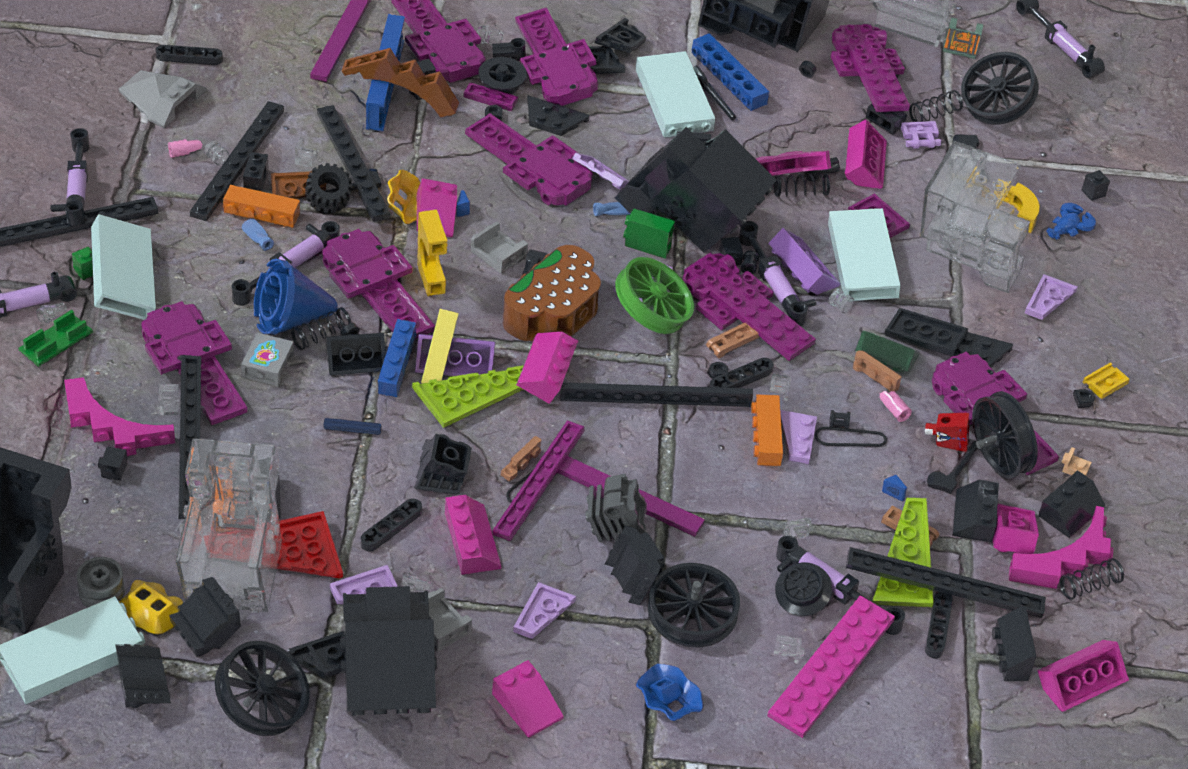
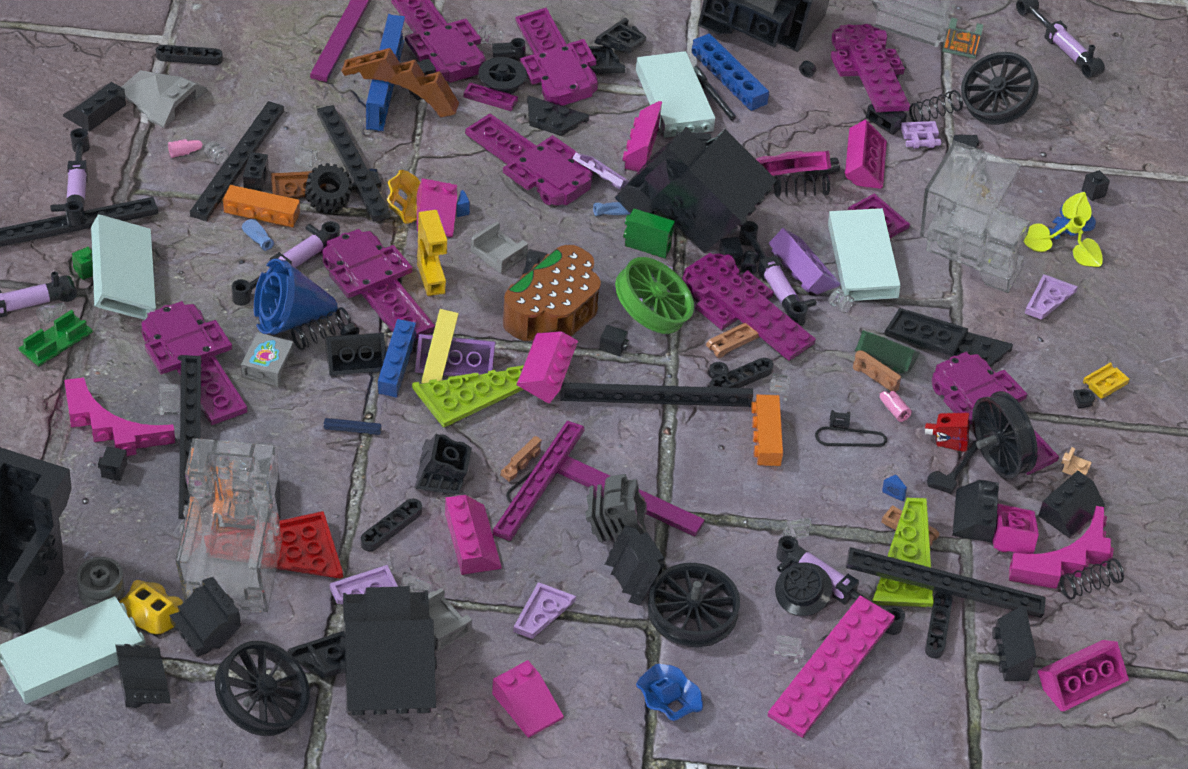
black tile [485,105,503,121] -> none
lavender wing [780,410,817,464] -> none
yellow arch [993,180,1040,233] -> none
none -> black slope [63,82,126,132]
none -> black brick [599,325,630,357]
none -> dark pink slope [622,101,662,171]
none -> neon yellow plant [1022,192,1103,267]

